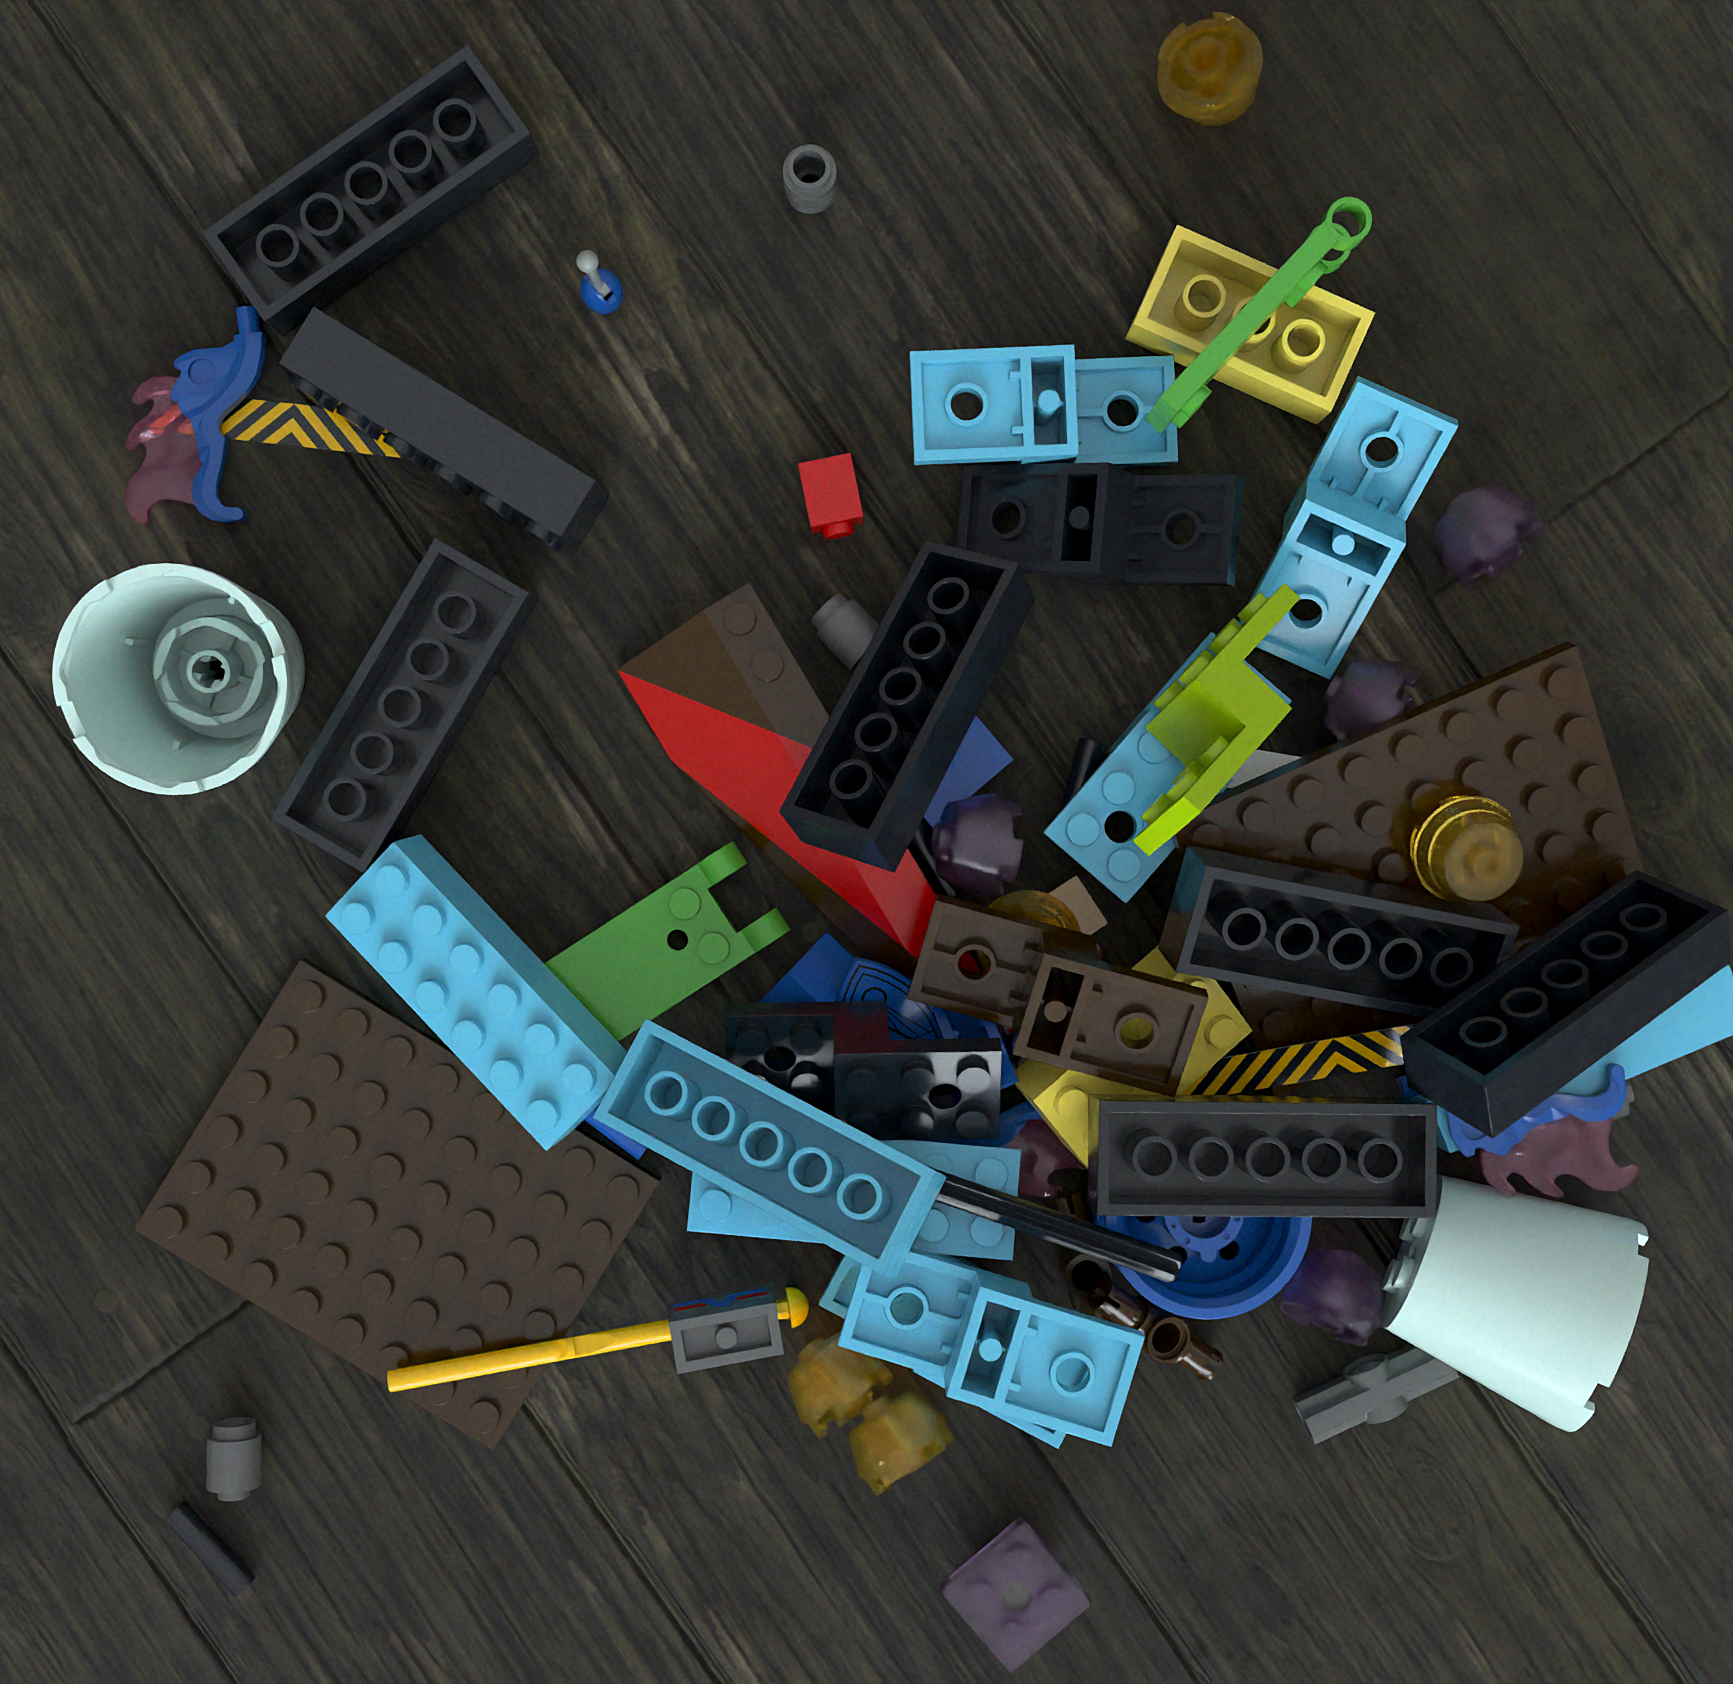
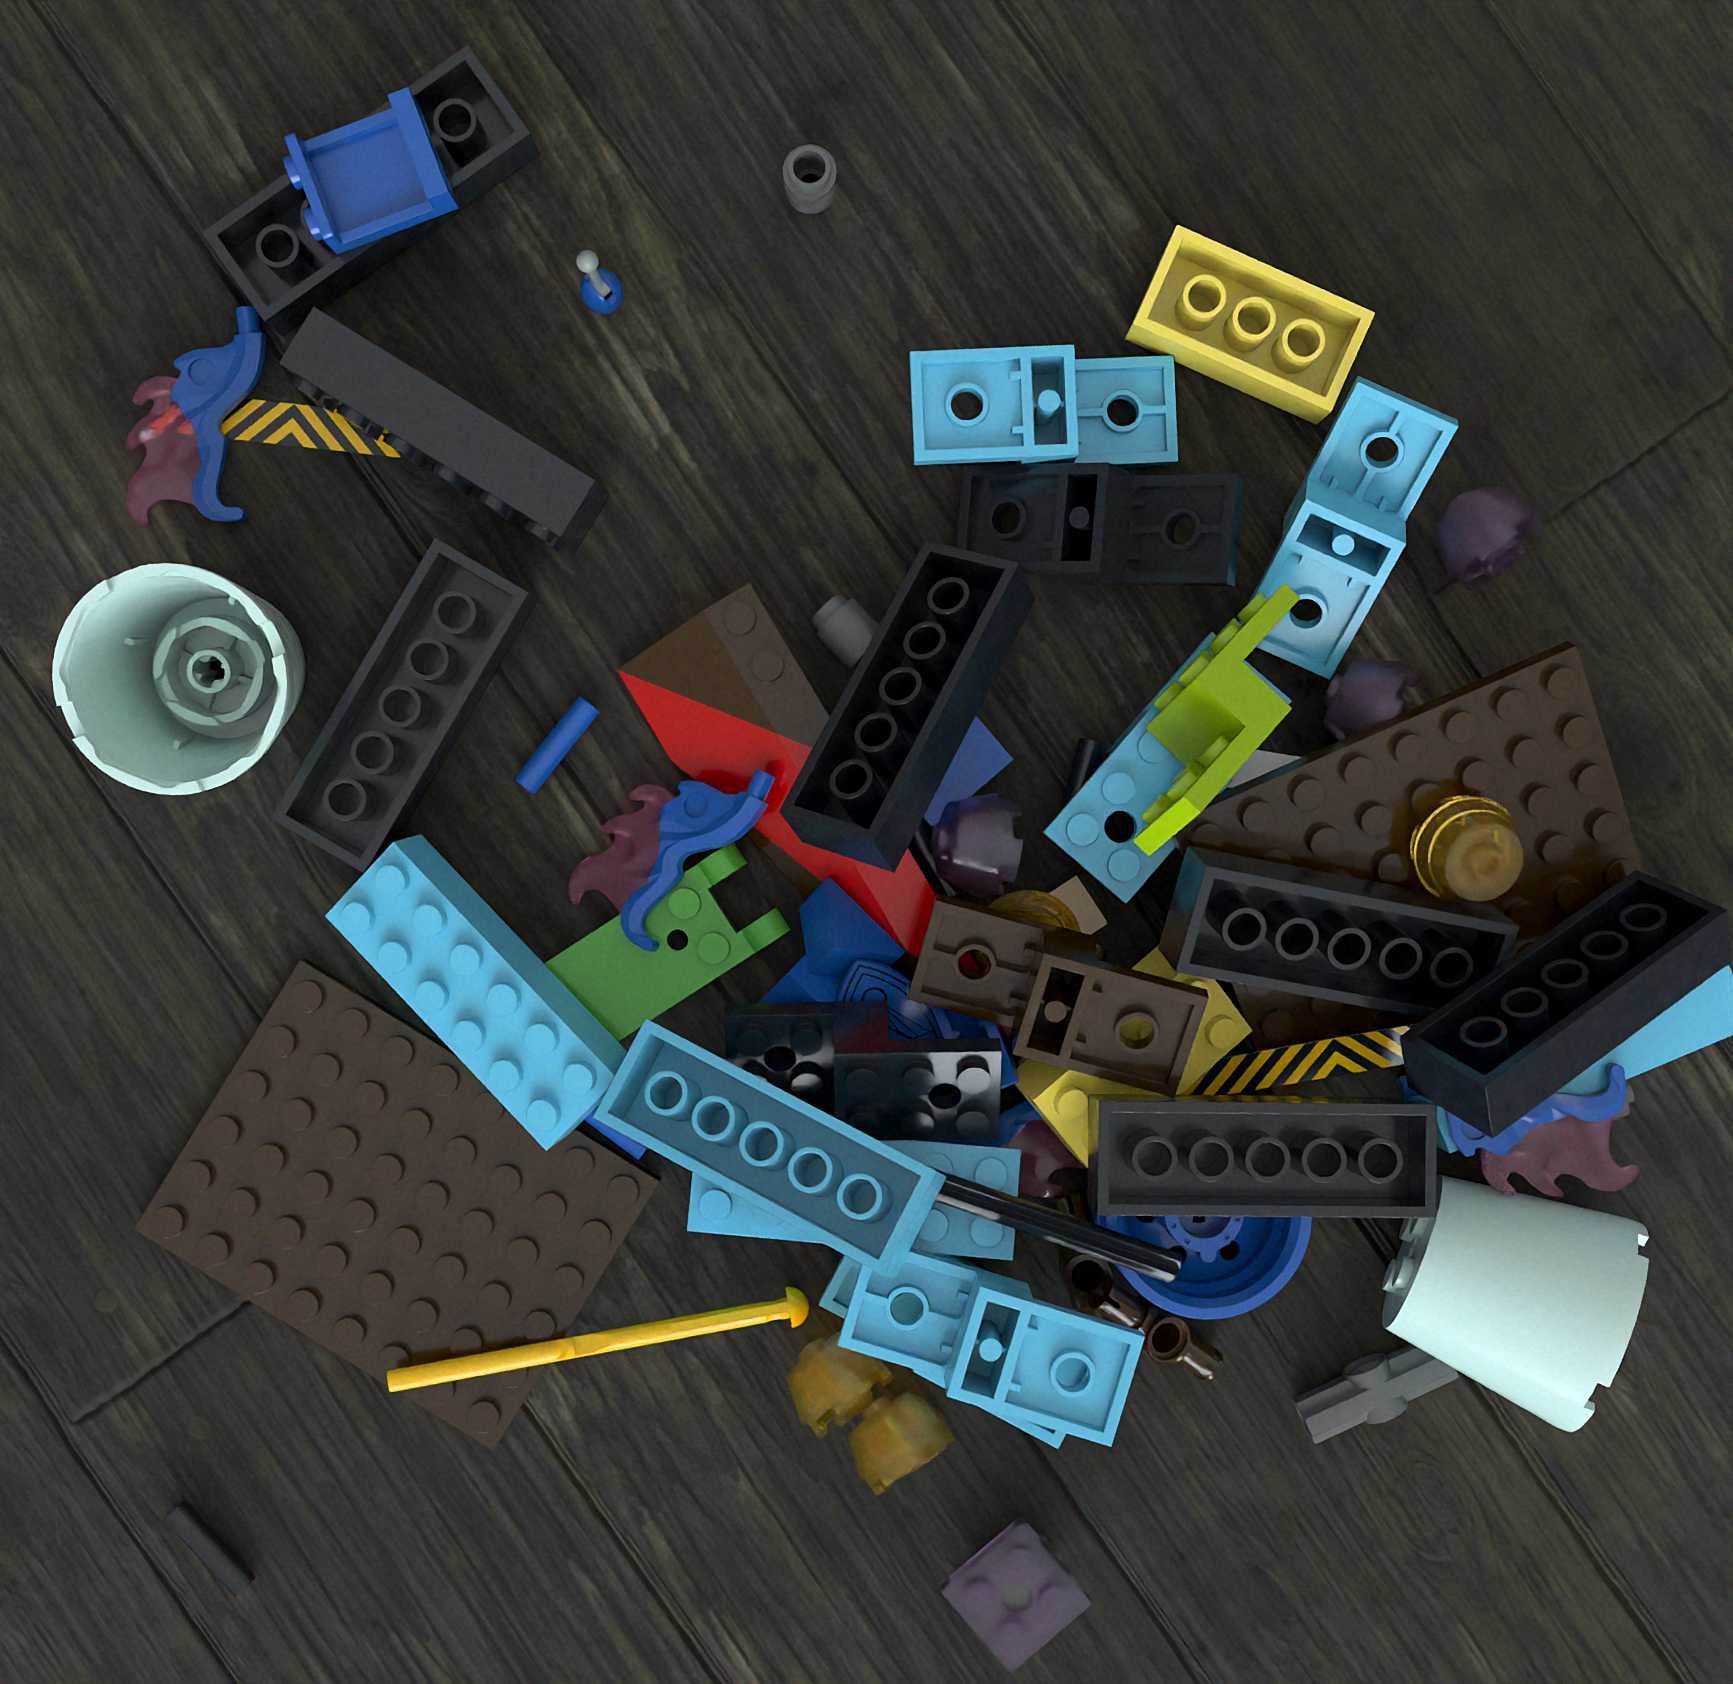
dark grey brick [206,1417,262,1501] -> none
dark grey panel [668,1283,784,1374] -> none
red brick [798,453,863,540] -> none
bright green hinge [1145,197,1372,434] -> none
clear yellow cone [1157,12,1263,126] -> none
clear purple cone [1279,1247,1383,1346] -> none
none -> blue panel [283,87,459,255]
none -> blue piece [514,695,600,794]
none -> piece [568,769,776,952]
none -> blue slope [799,876,905,978]

